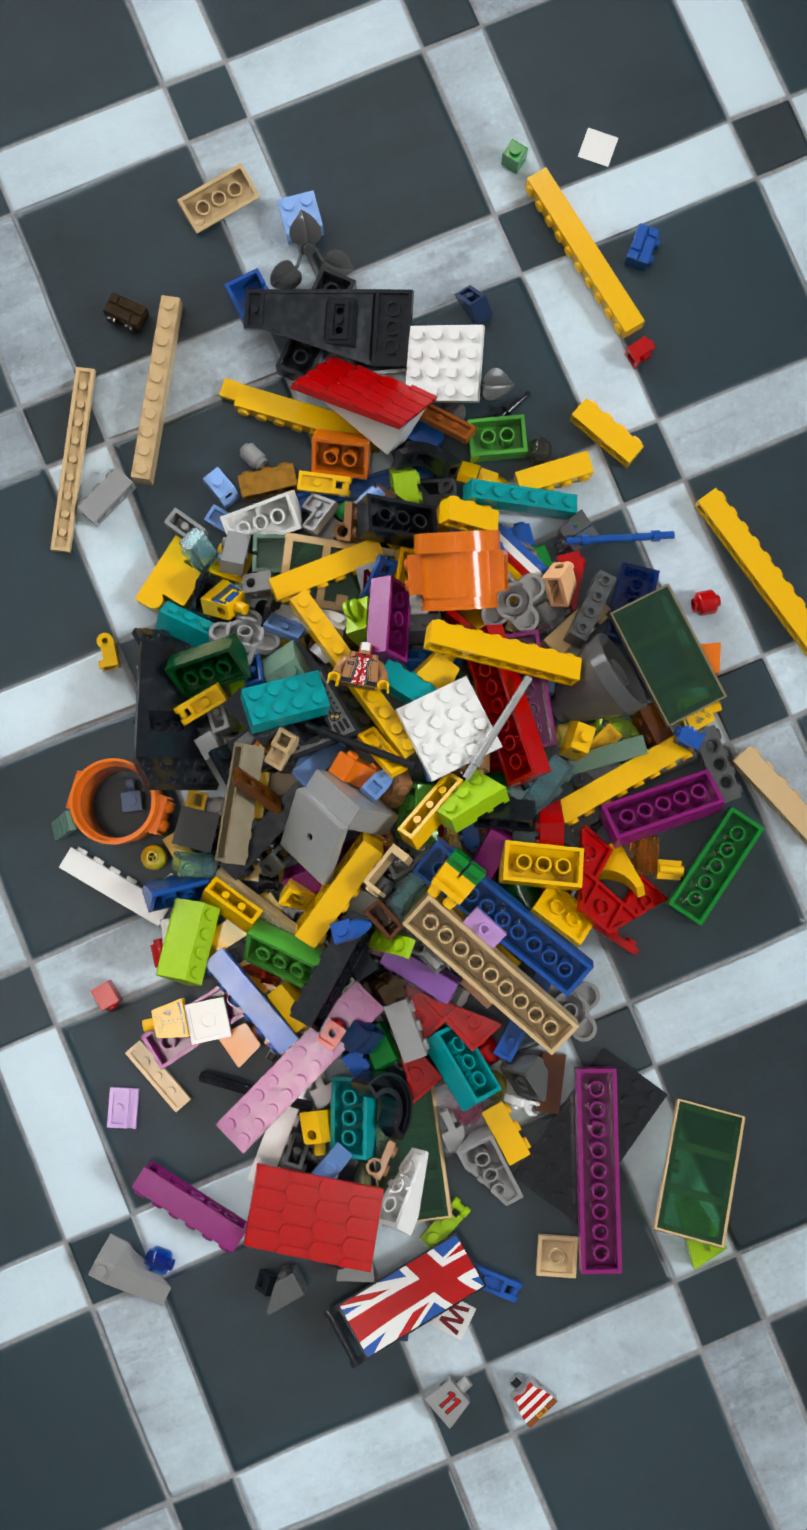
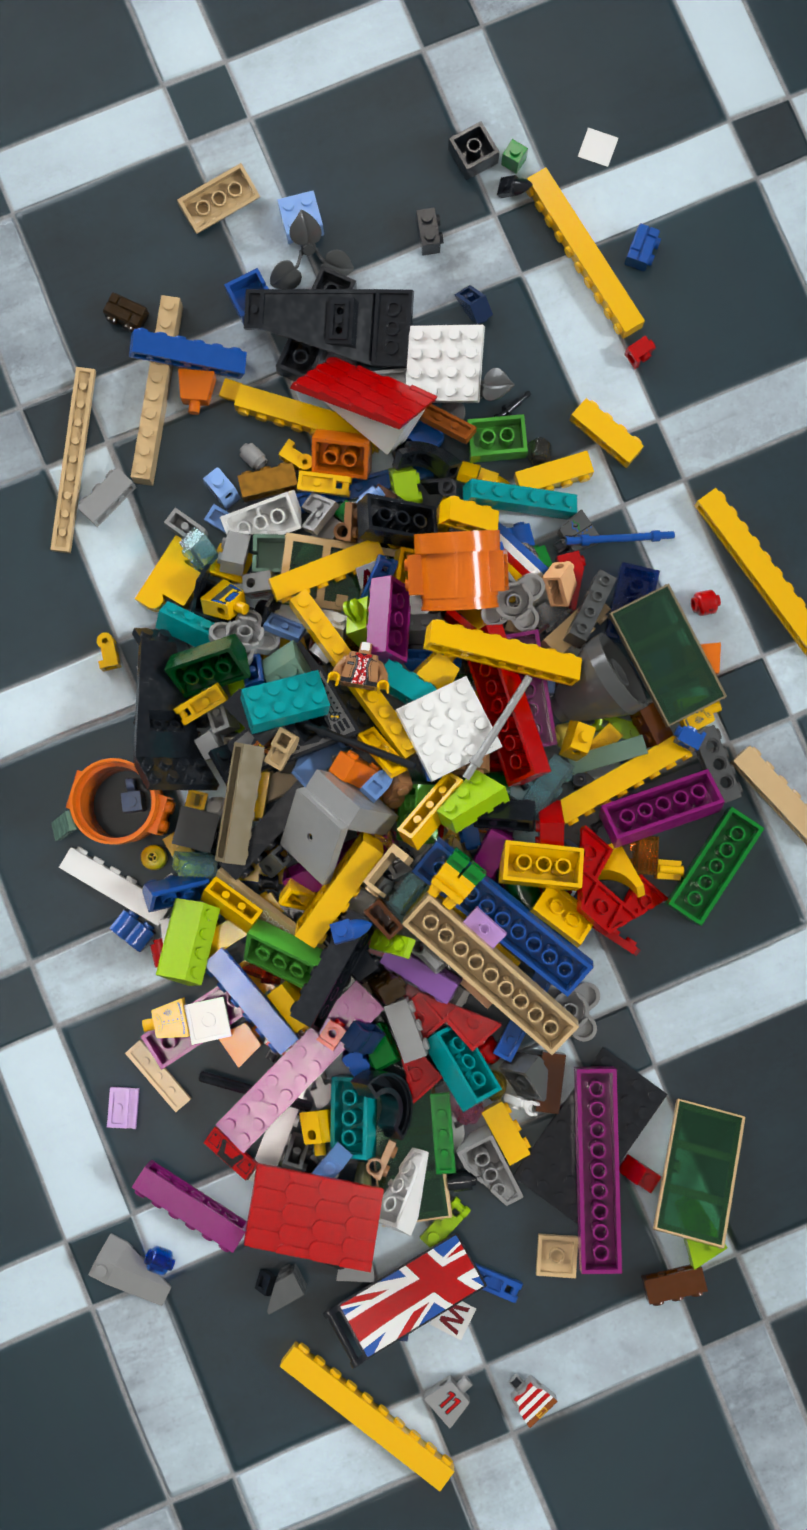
brick [91,980,123,1012] -> none
reddish brown plate [233,767,282,815] -> none
none -> blue brick [110,909,156,952]
none -> blue brick [129,328,247,379]
none -> orange torso [178,368,216,415]
none -> red tile [204,1127,258,1180]
none -> yellow leg [278,439,312,472]
none -> yellow brick [280,1341,454,1491]
none -> black brick [416,208,444,256]
none -> green tile [430,1092,456,1175]
none -> black brick [447,1170,476,1192]
none -> black brick [448,121,500,180]
none -> black plate [497,175,533,198]
none -> red slope [619,1154,662,1193]
none -> reddish brown brick [641,1264,708,1306]

